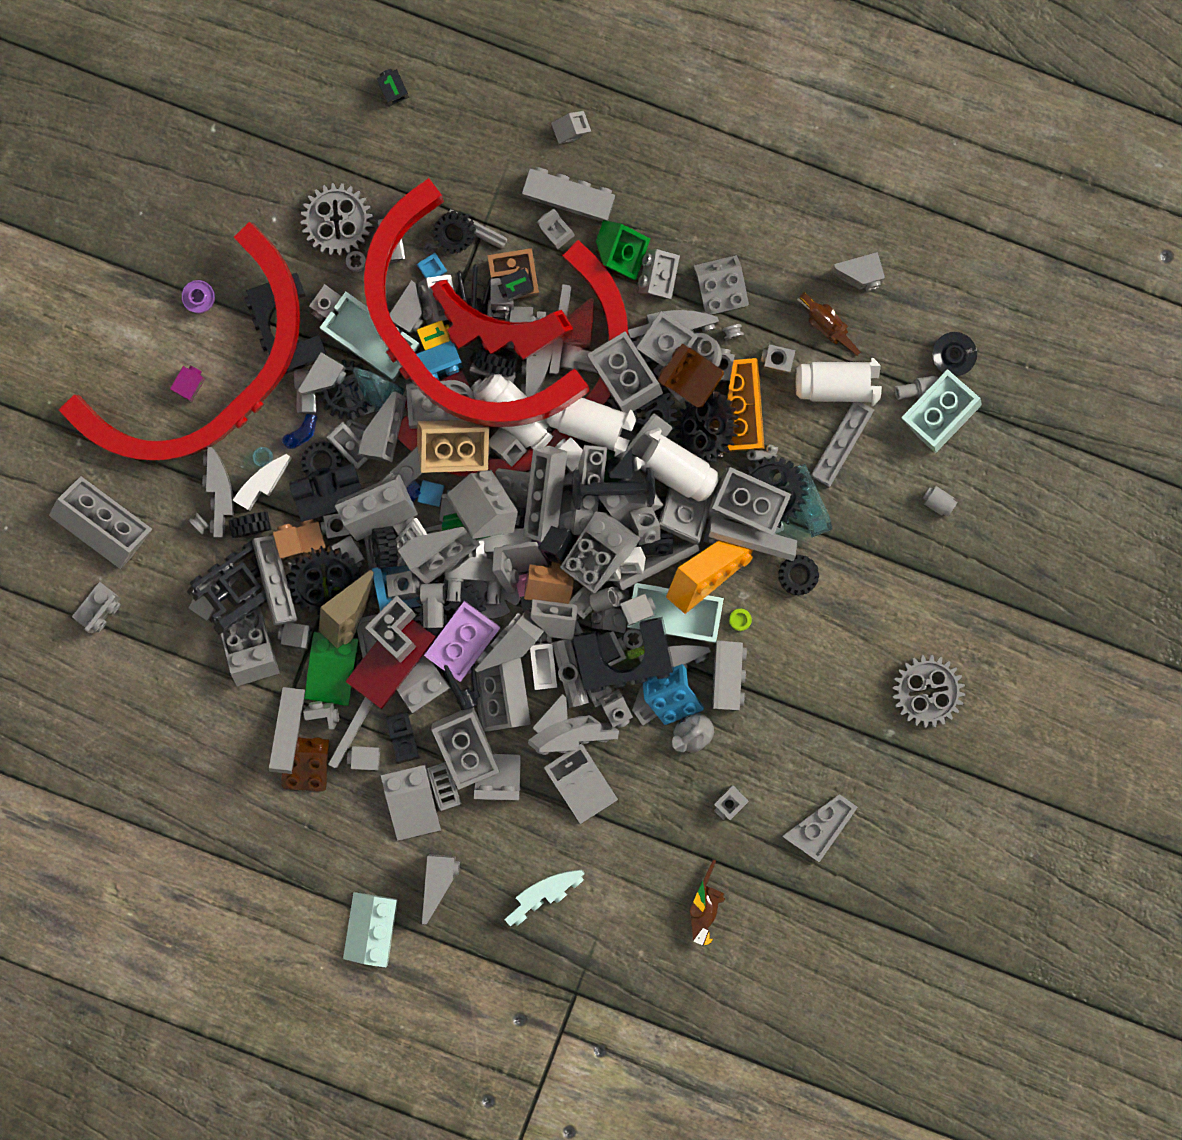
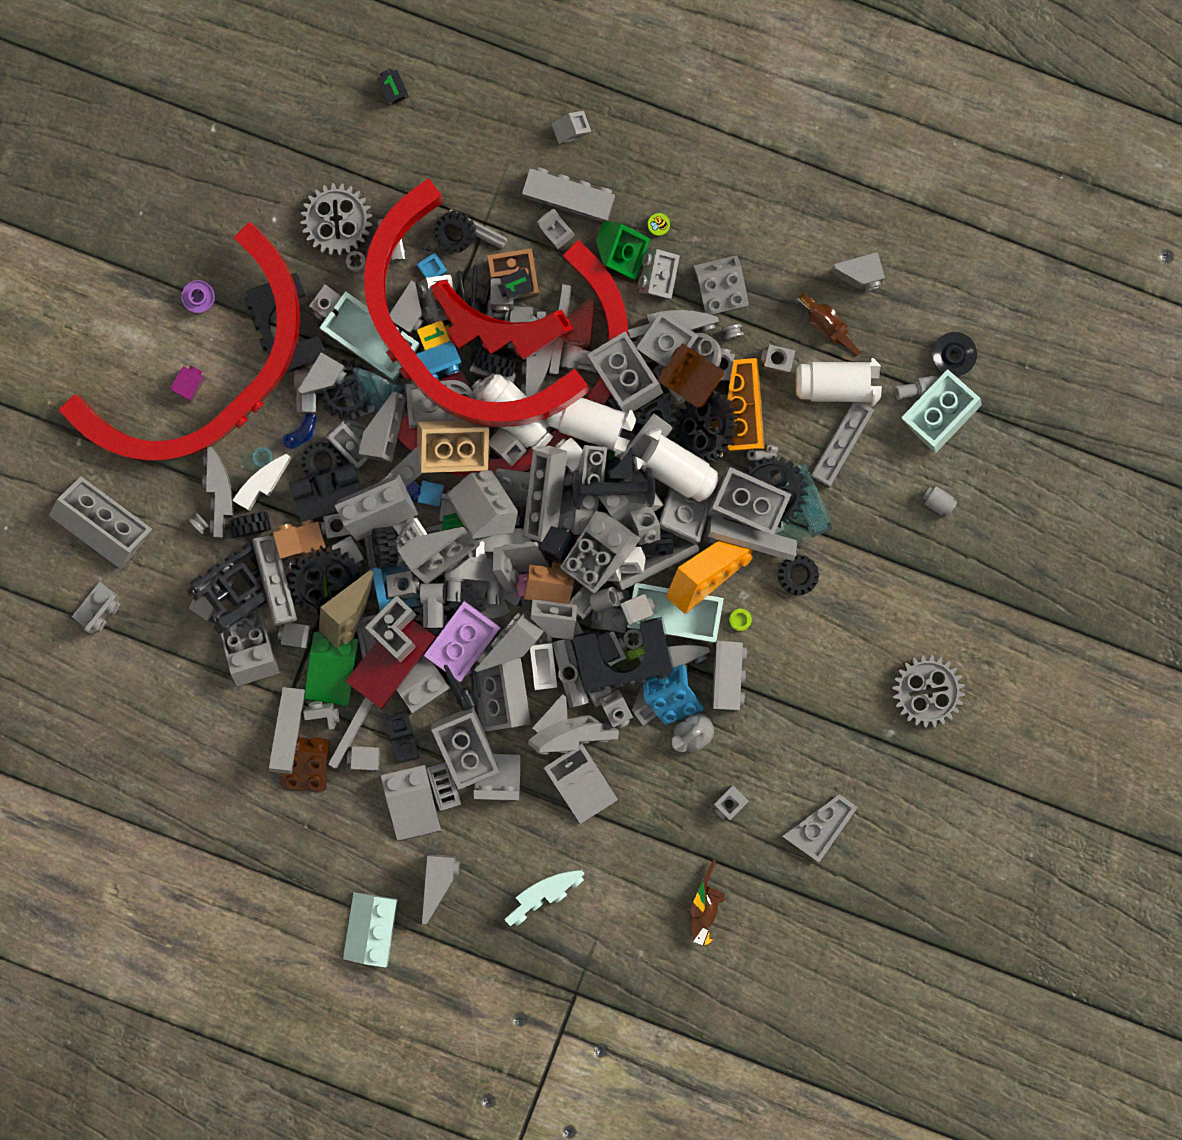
none -> tile [648,213,670,236]

